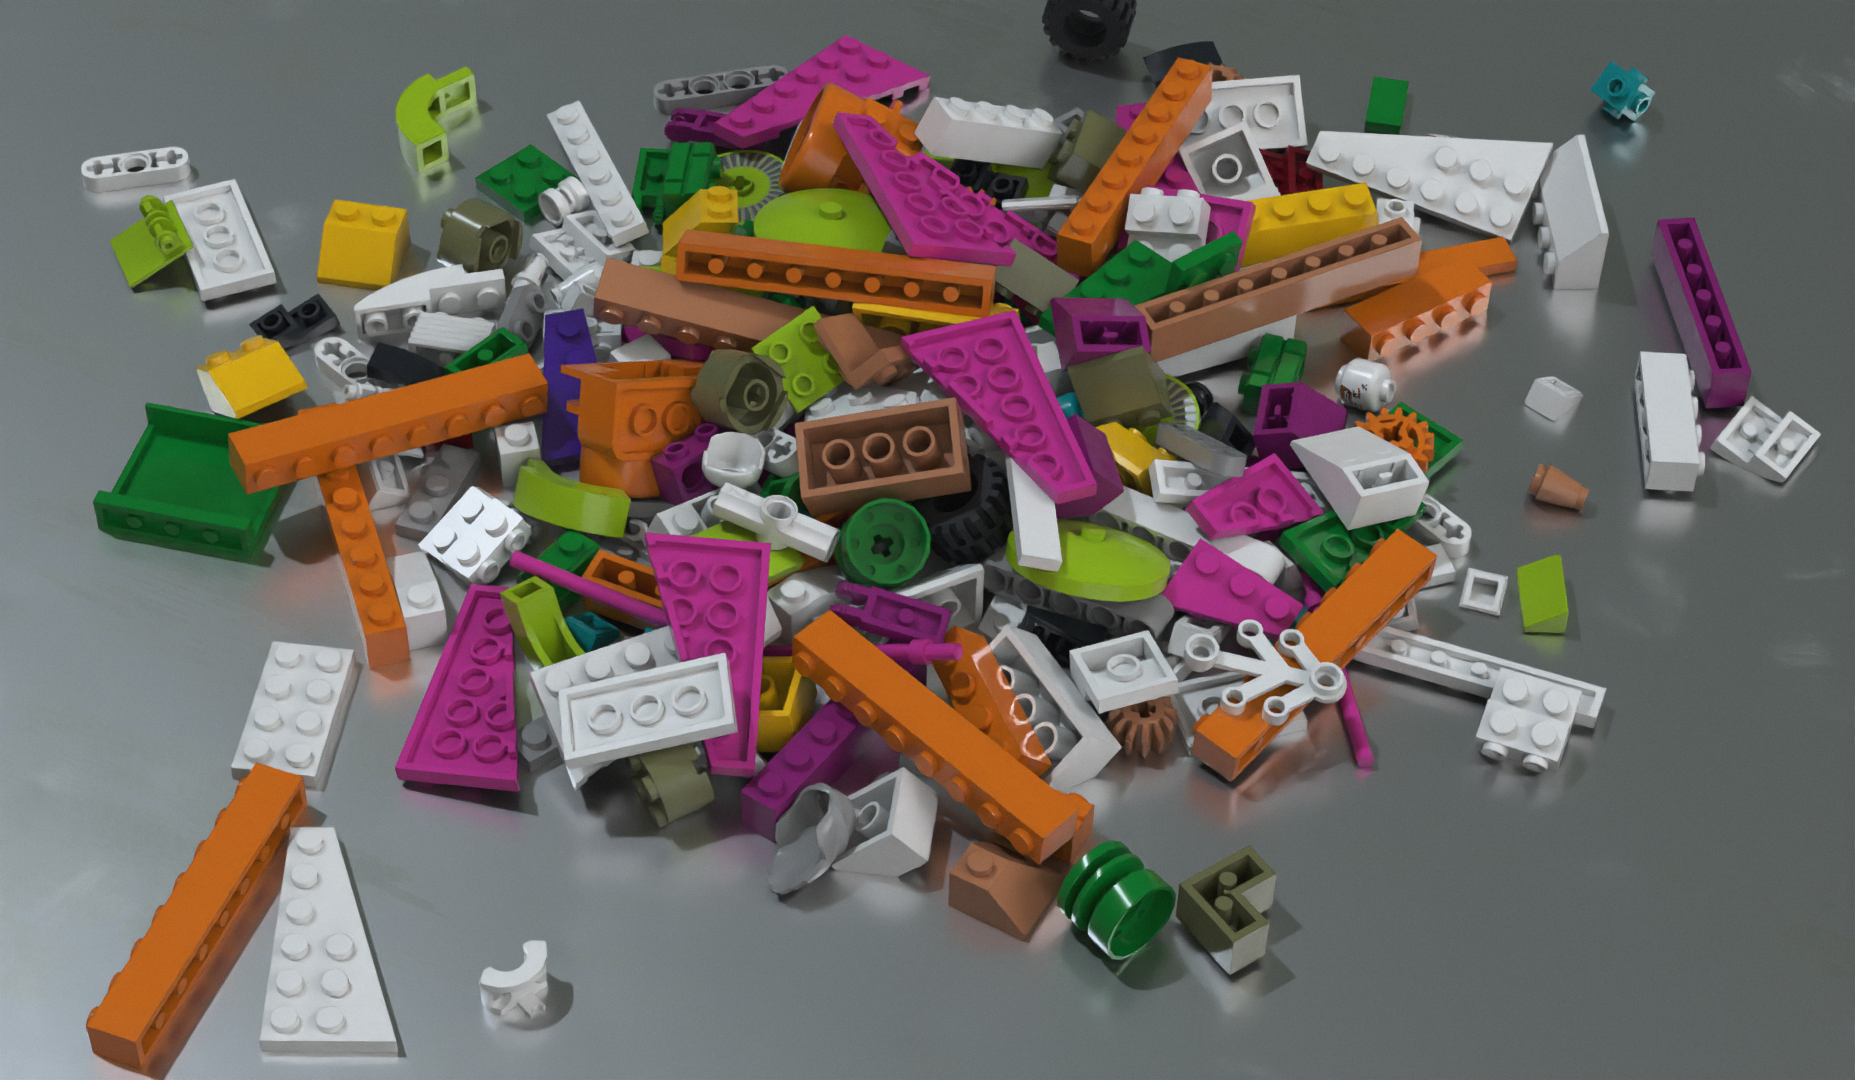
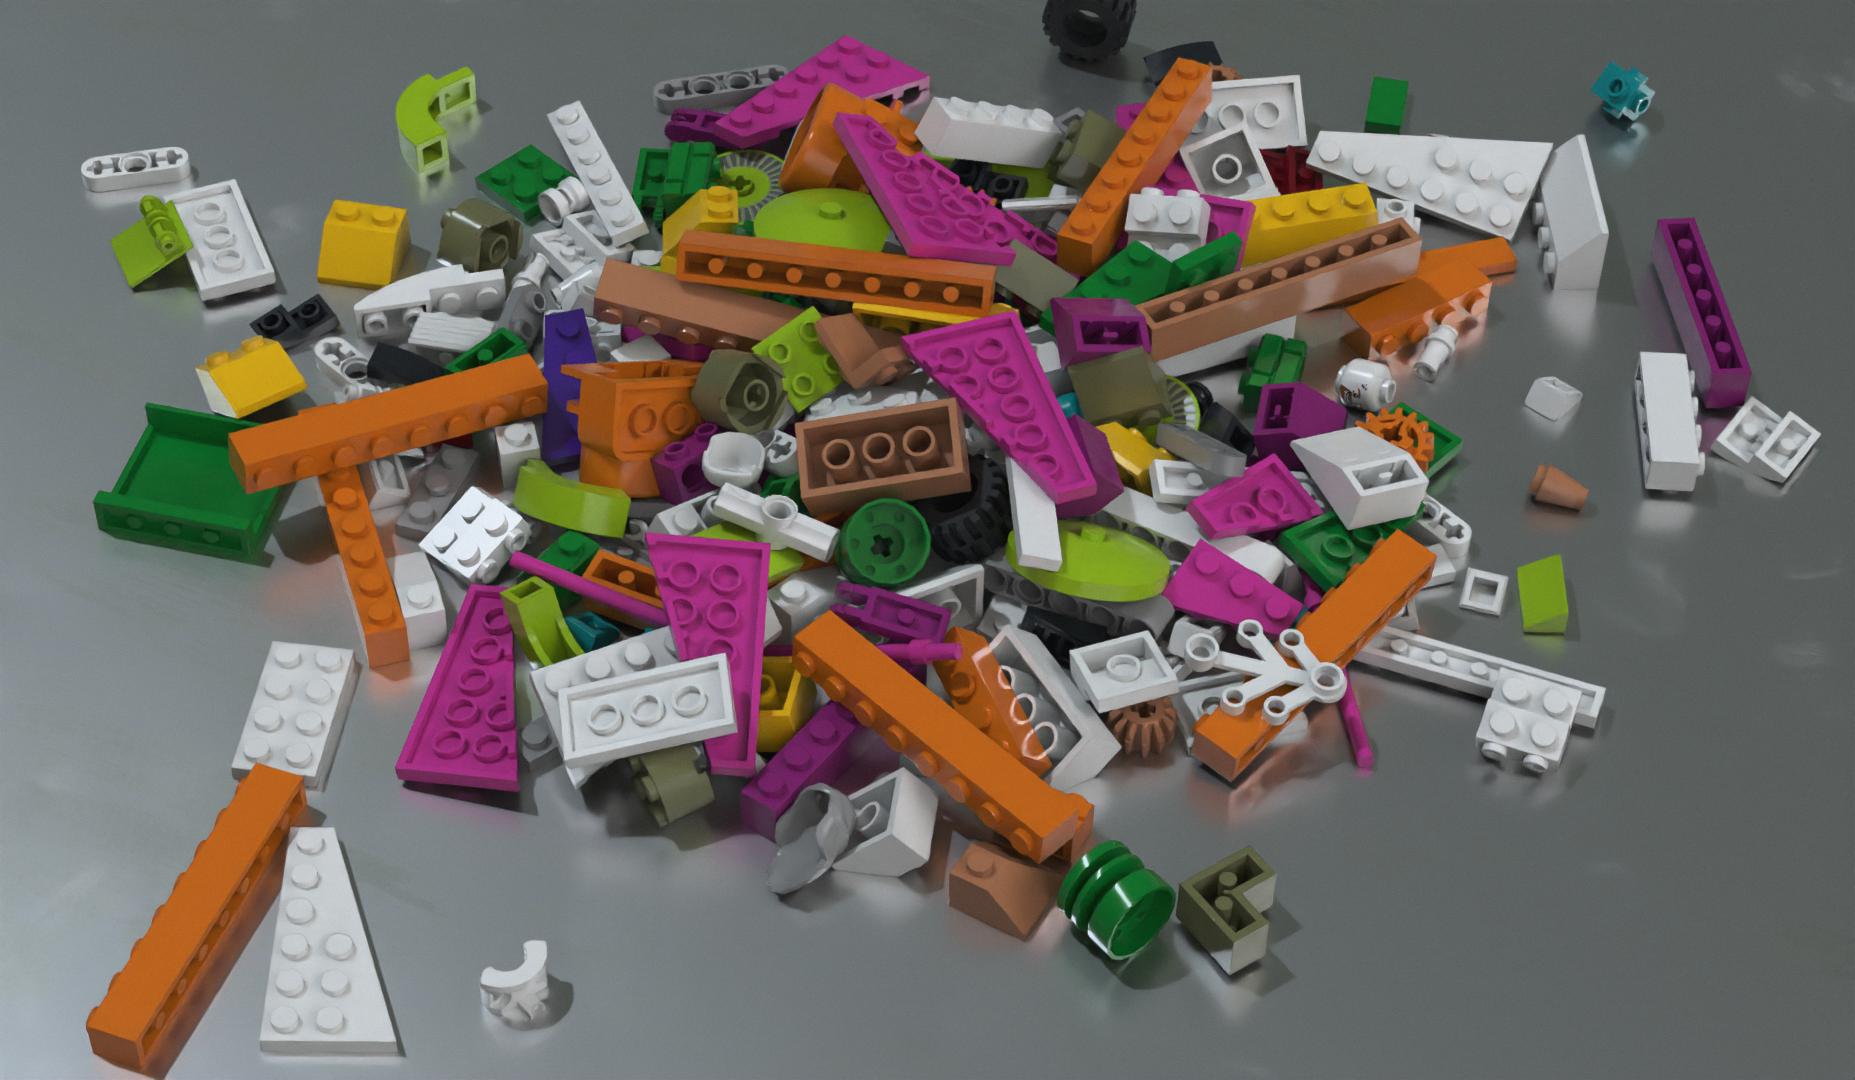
none -> white pin [1413,324,1459,381]

